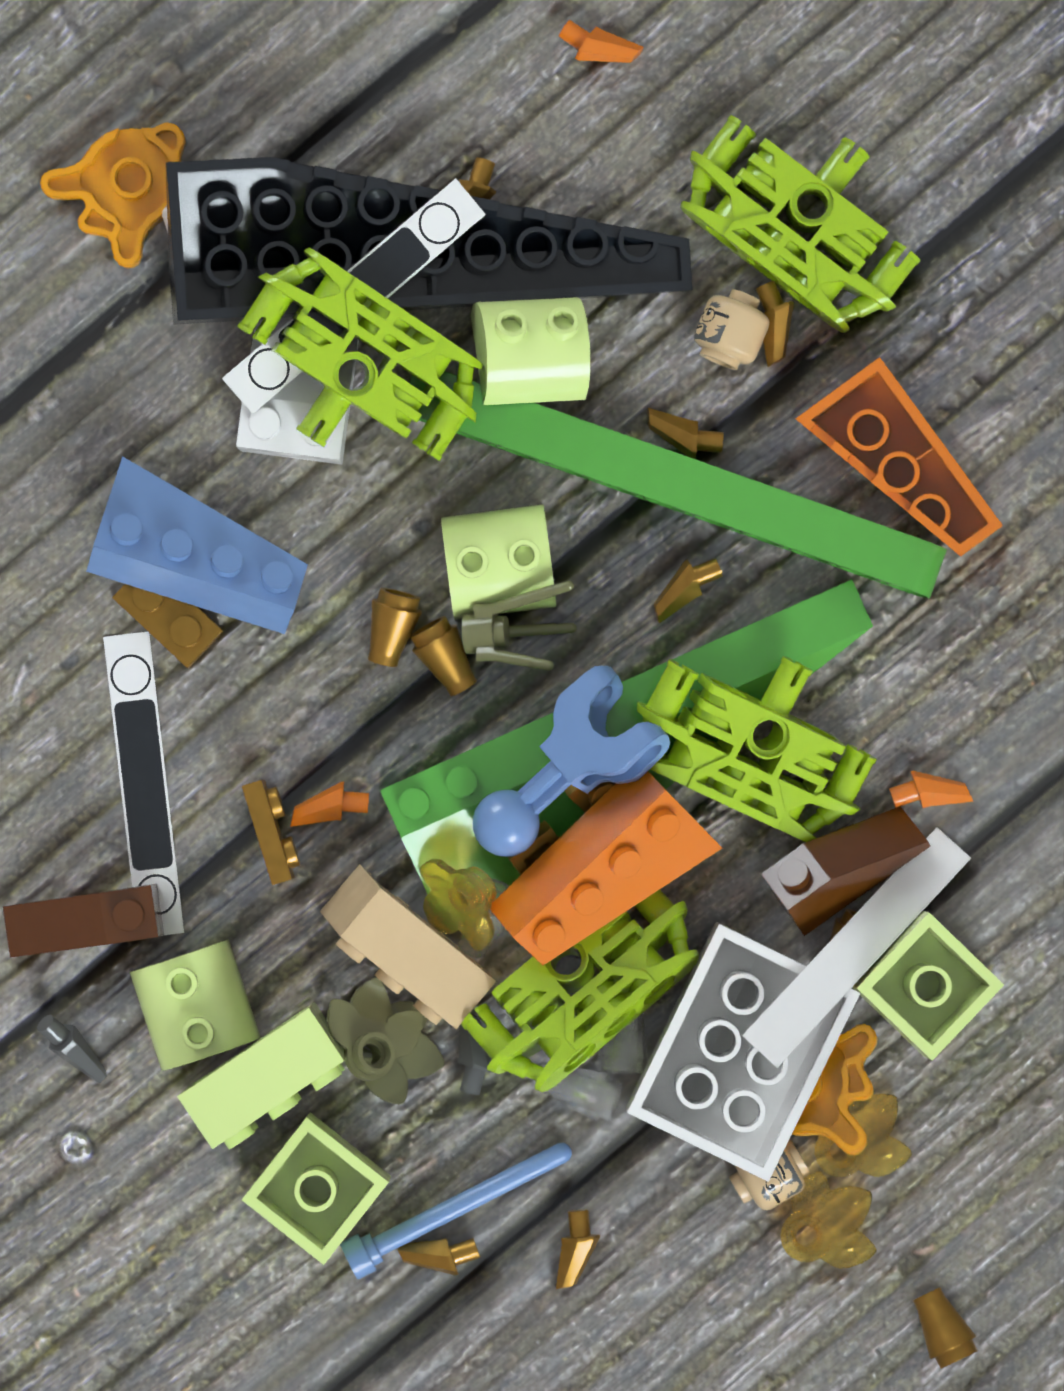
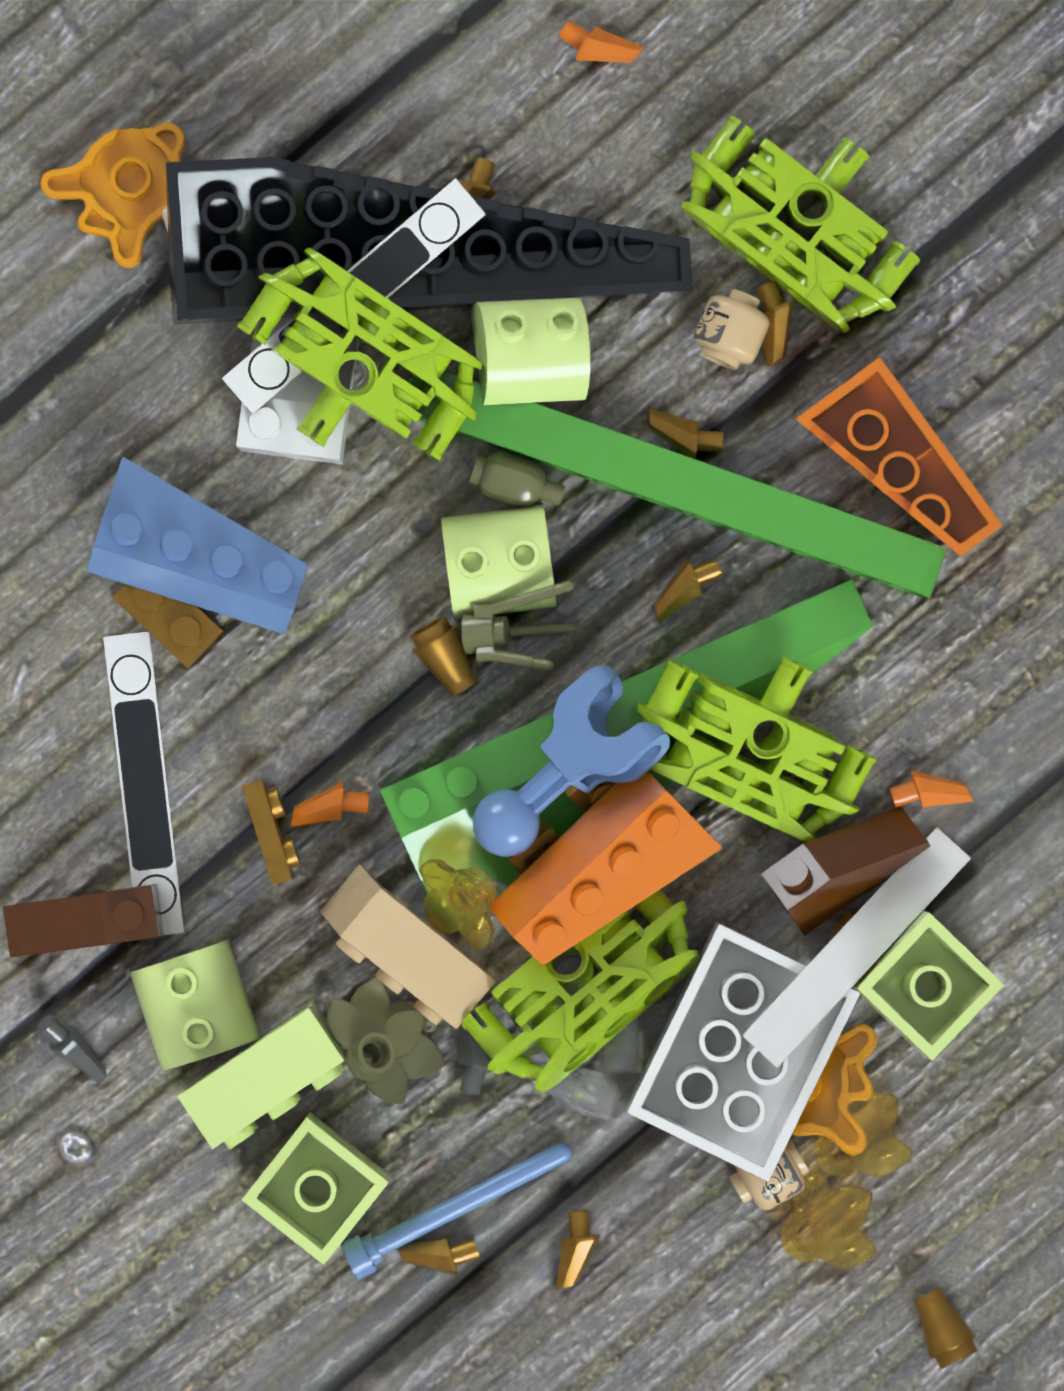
pearl gold cone [368,588,422,667] -> none
none -> olive plant [469,450,566,507]

